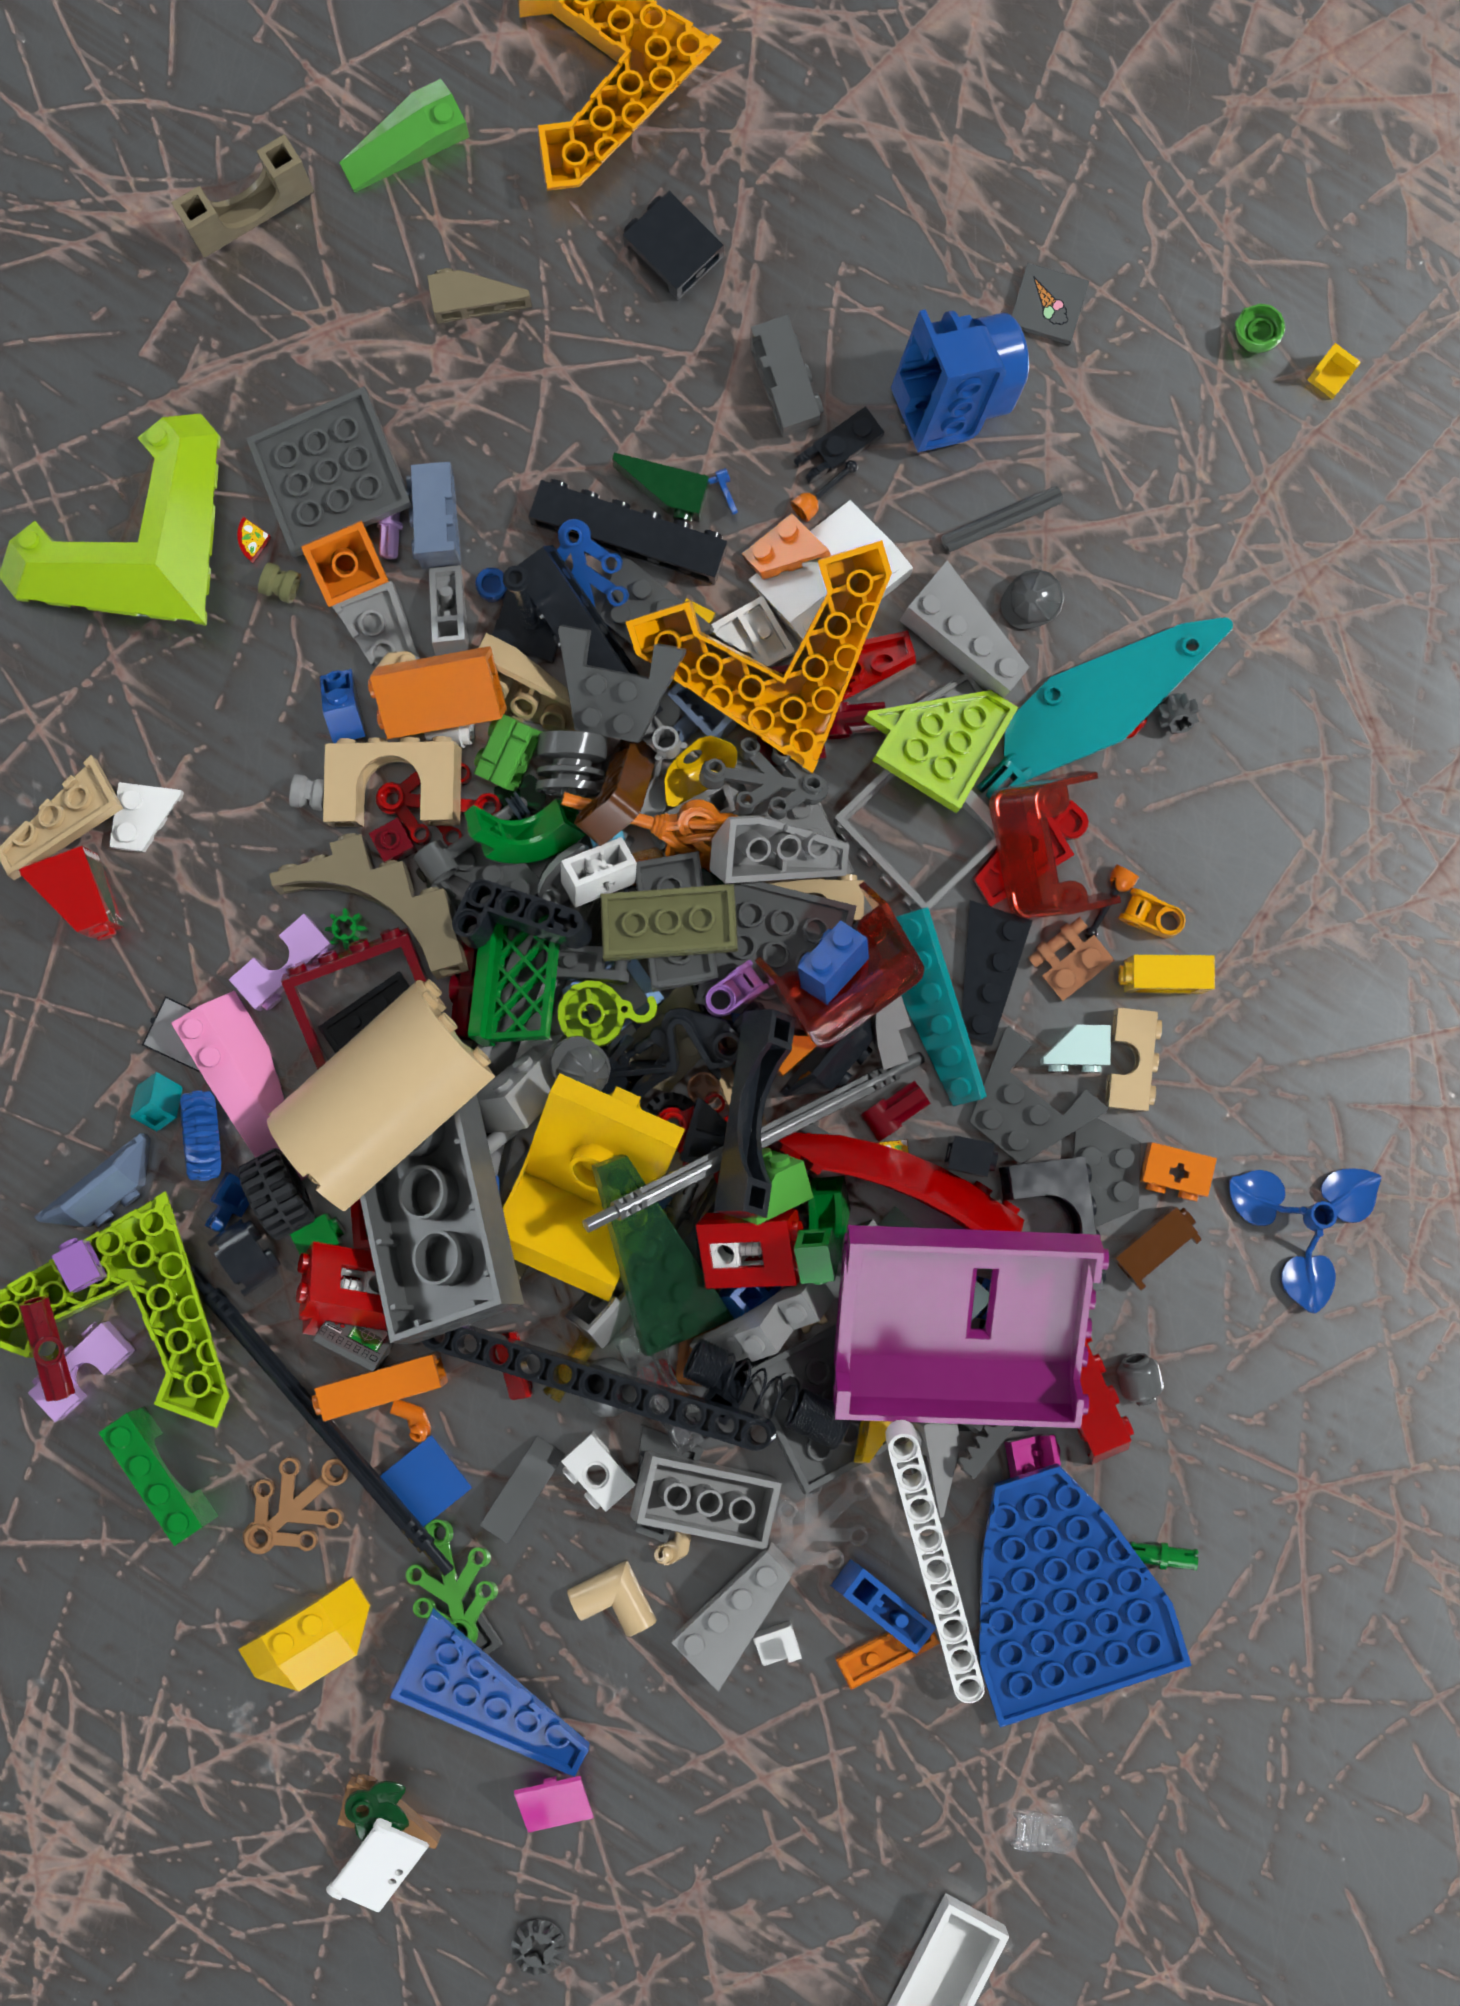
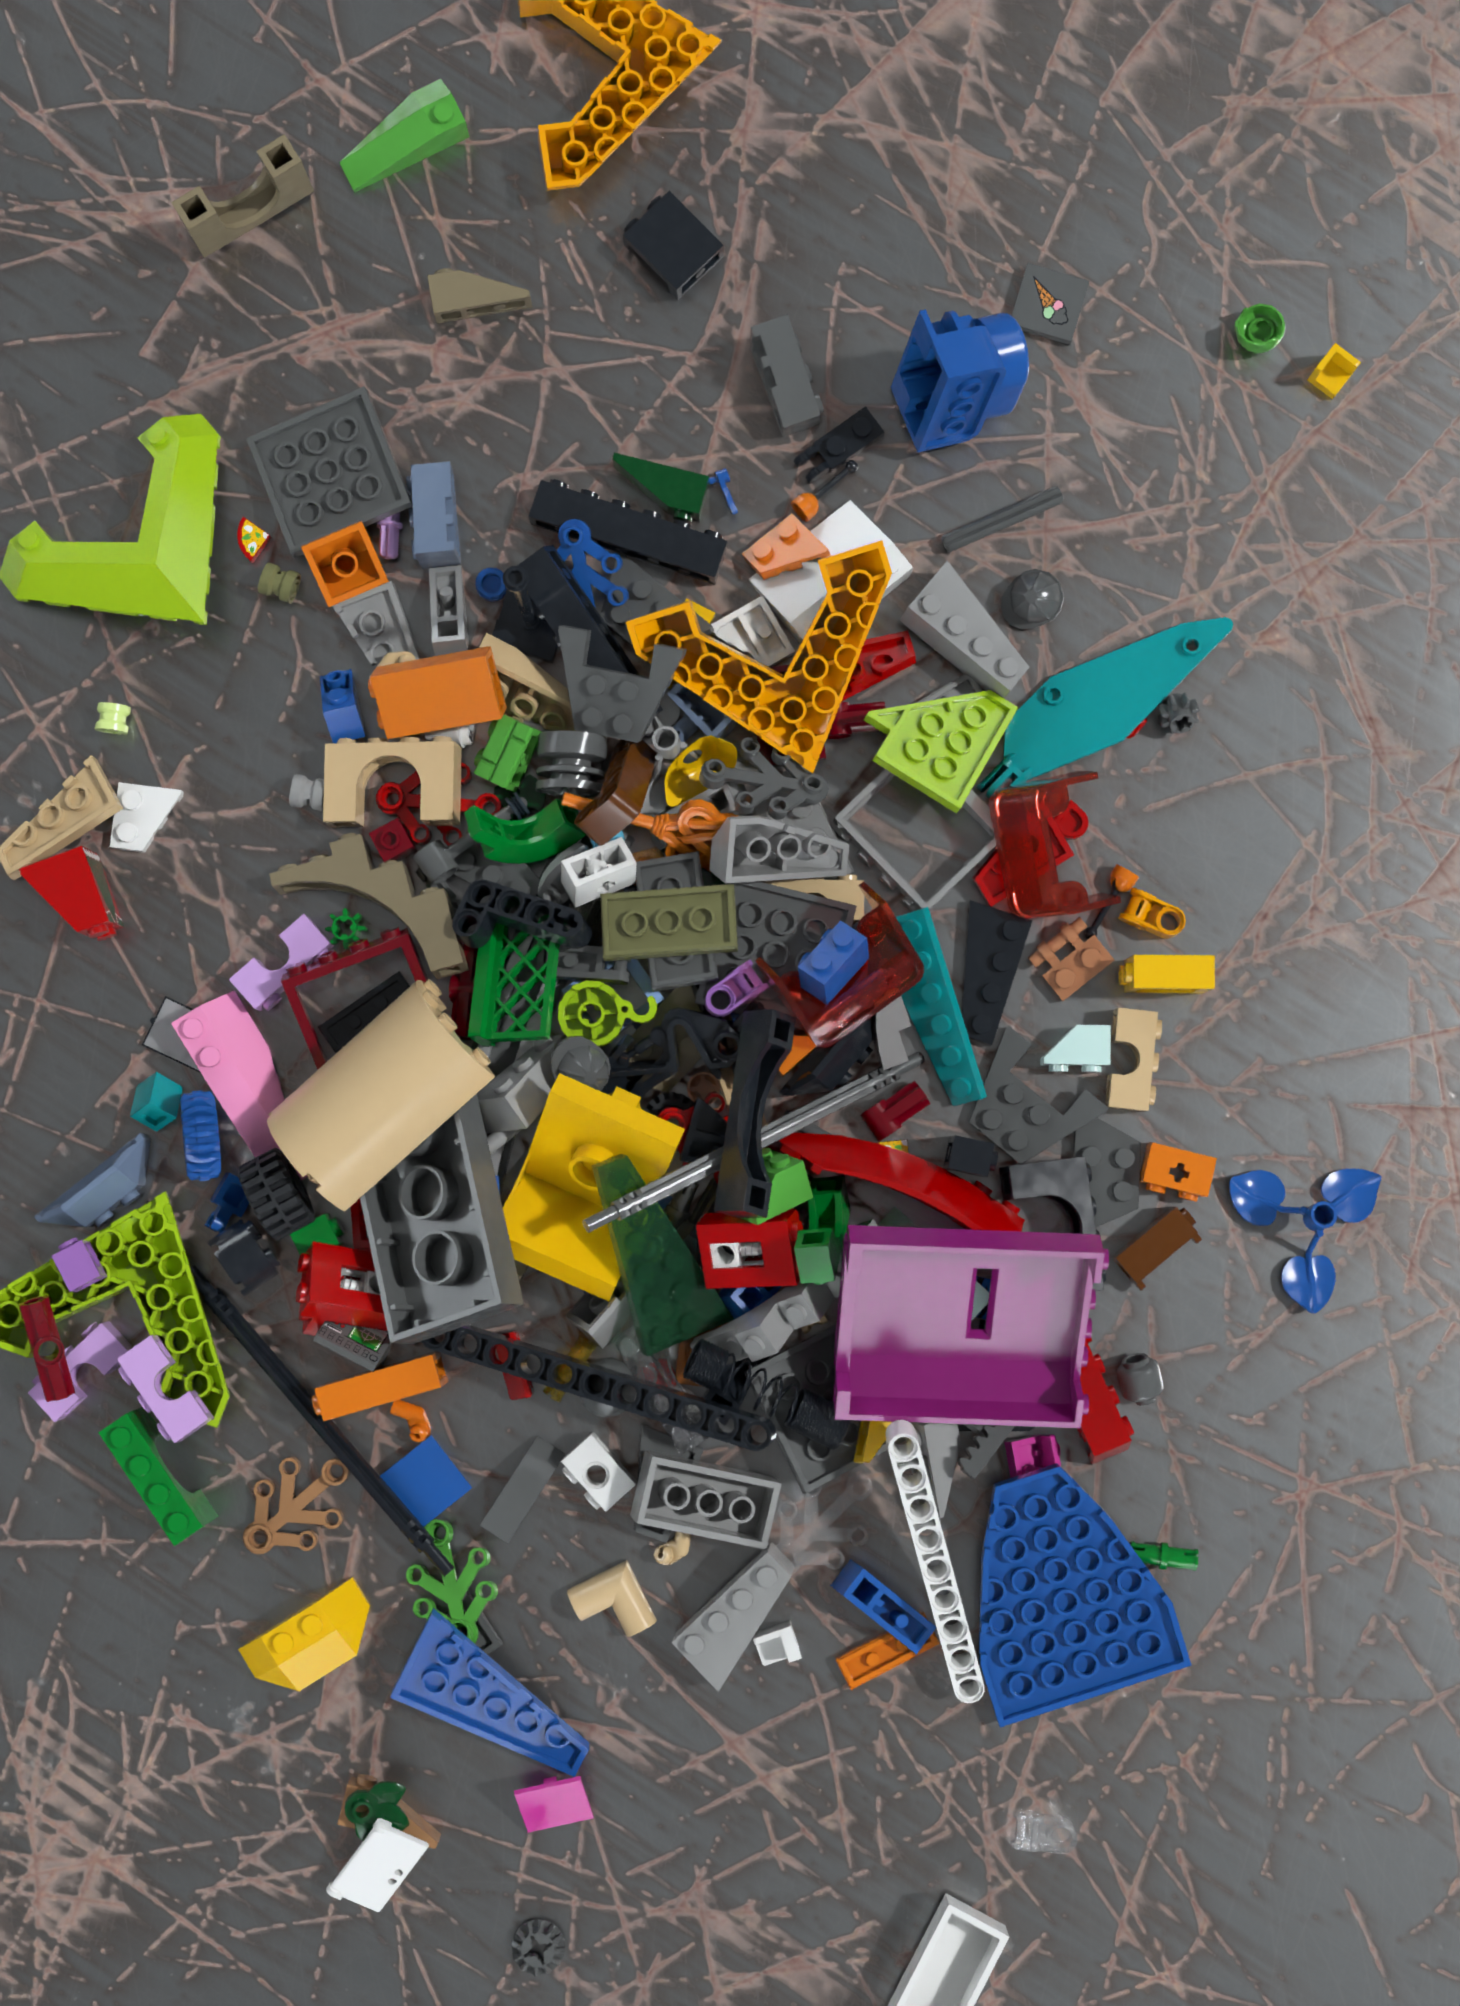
none -> yellowish green wheel [95,702,131,735]
none -> lavender arch [117,1335,214,1443]

